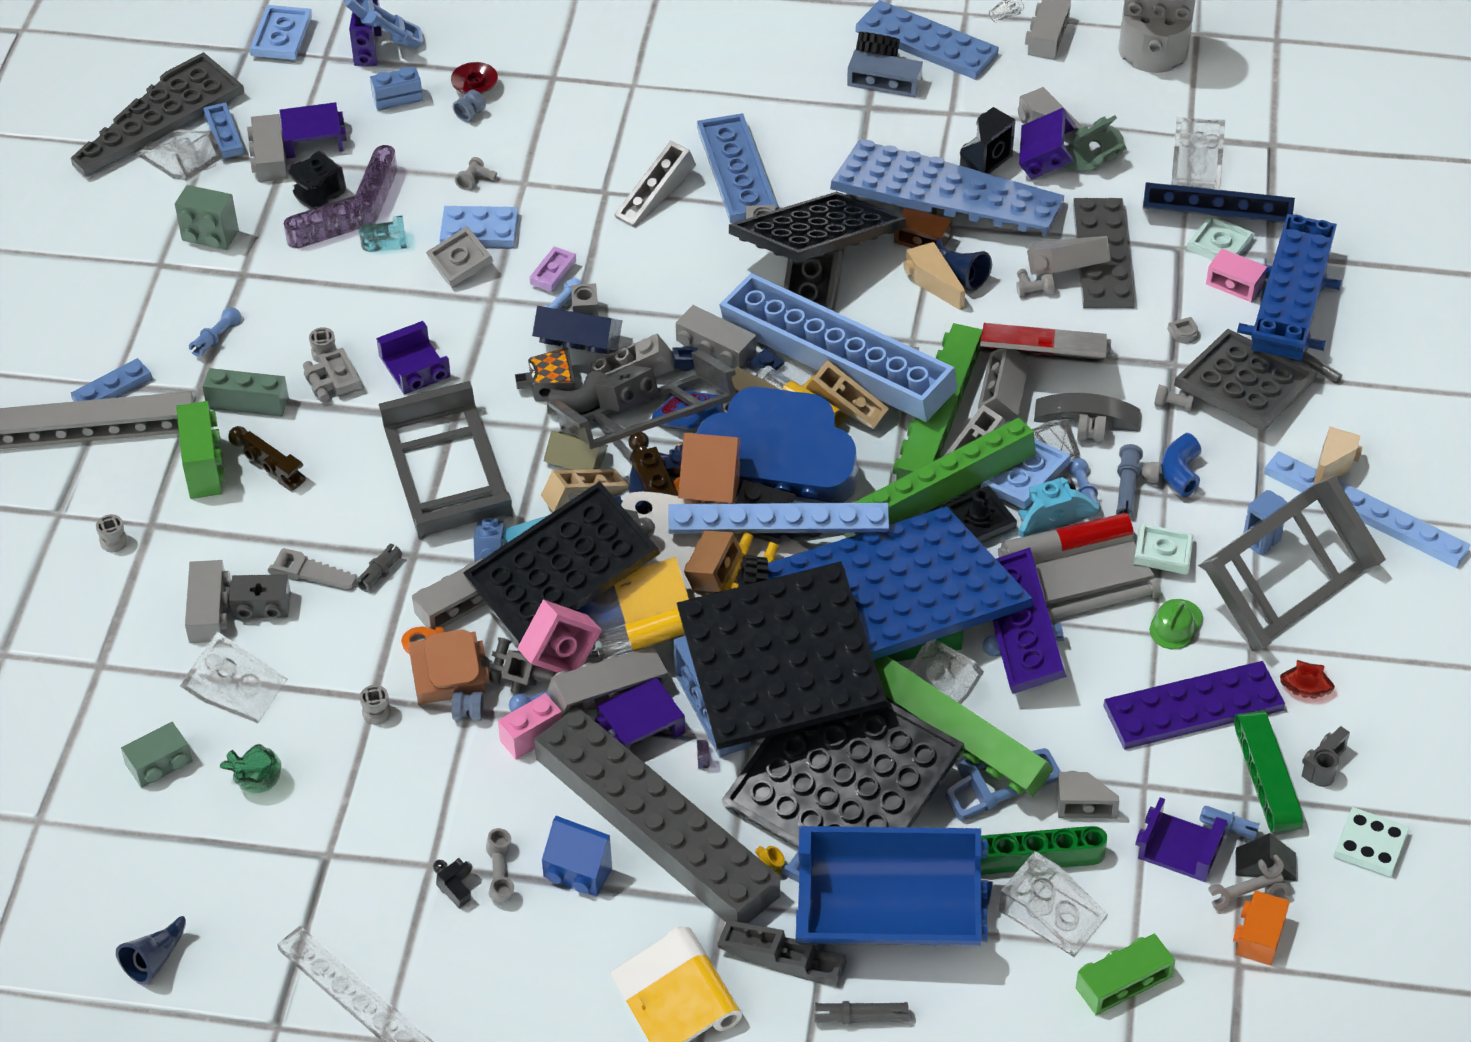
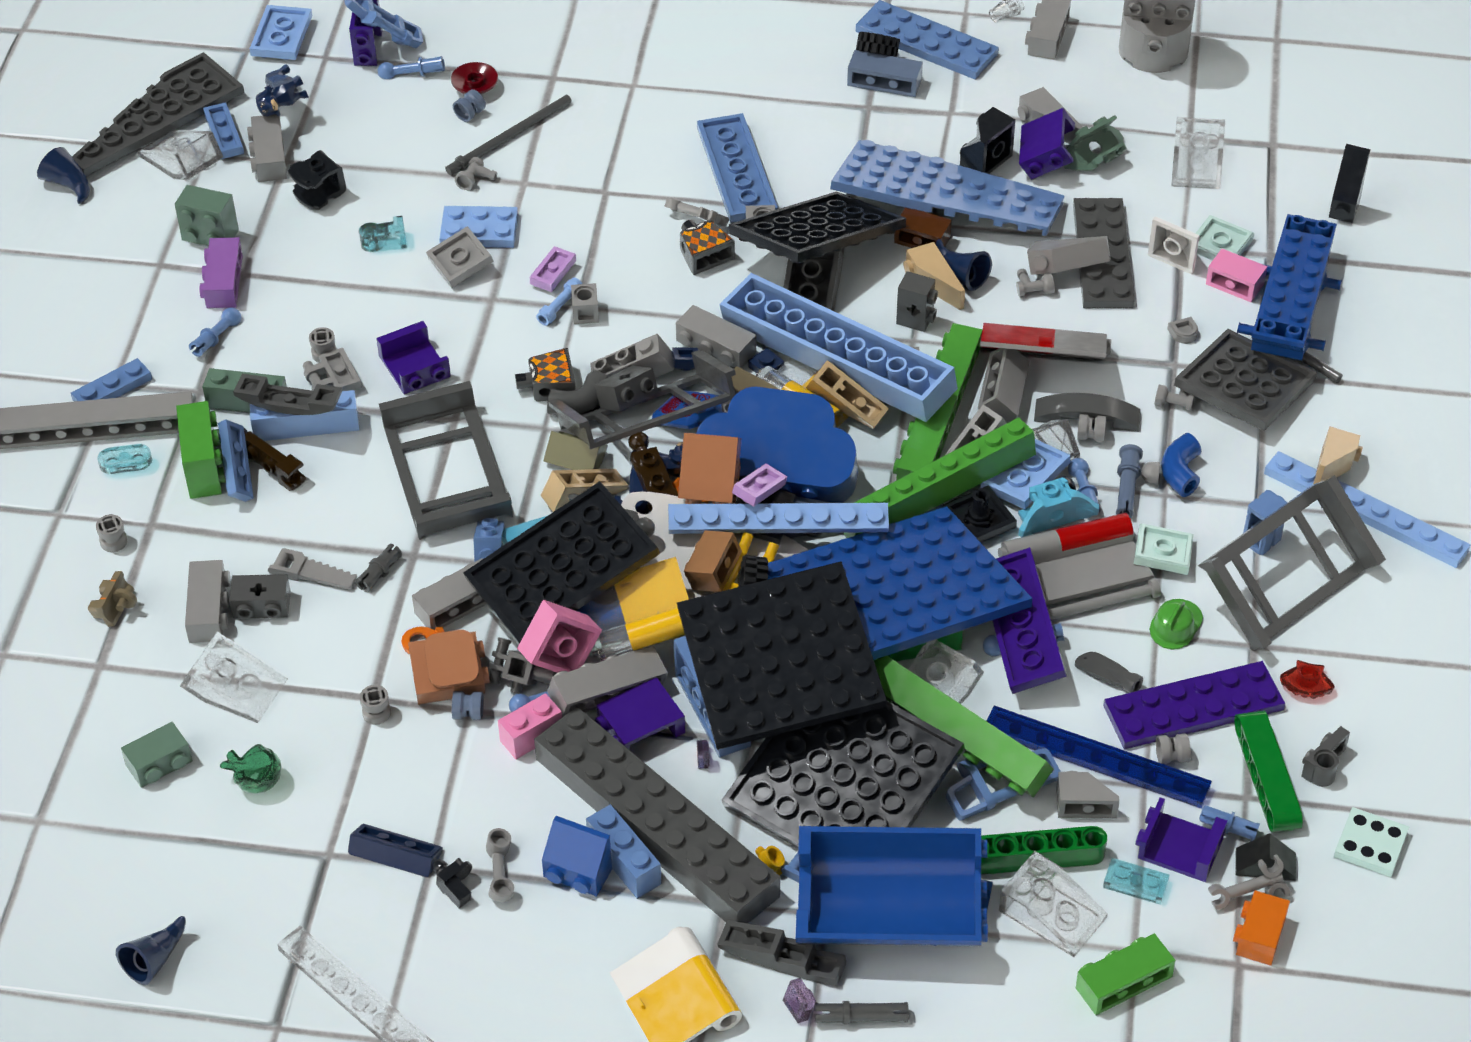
dark purple panel [279,102,347,159] -> none
clear purple beam [283,145,397,248] -> none
medium blue brick [370,67,423,110] -> none
dark blue brick [532,306,623,354] -> none
light grey slope [614,140,696,227] -> none
dark blue brick [1142,182,1295,223] -> none
none -> dark blue hat [37,147,90,204]
none -> dark tan hips [88,571,137,627]
none -> clear light blue plate [97,444,152,474]
none -> medium lavender brick [199,237,243,308]
none -> medium blue plate [218,419,254,502]
none -> dark grey slope [233,373,342,415]
none -> light blue brick [249,390,359,441]
none -> dark blue animal [256,64,309,116]
none -> dark blue slope [348,823,443,877]
none -> medium blue pin [378,56,445,79]
none -> dark grey bar [445,94,571,175]
none -> medium blue brick [586,804,662,899]
none -> light grey bar [664,197,730,228]
none -> dark grey torso [680,220,735,275]
none -> lavender plate [732,464,787,507]
none -> clear purple plate [782,978,816,1023]
none -> dark grey brick [896,271,938,332]
none -> clear blue tile [986,705,1212,809]
none -> dark grey piece [1075,652,1143,693]
none -> clear light blue plate [1103,858,1170,905]
none -> white slope [1148,217,1200,275]
none -> light grey wheel [1156,733,1191,765]
none -> black slope [1329,144,1371,223]

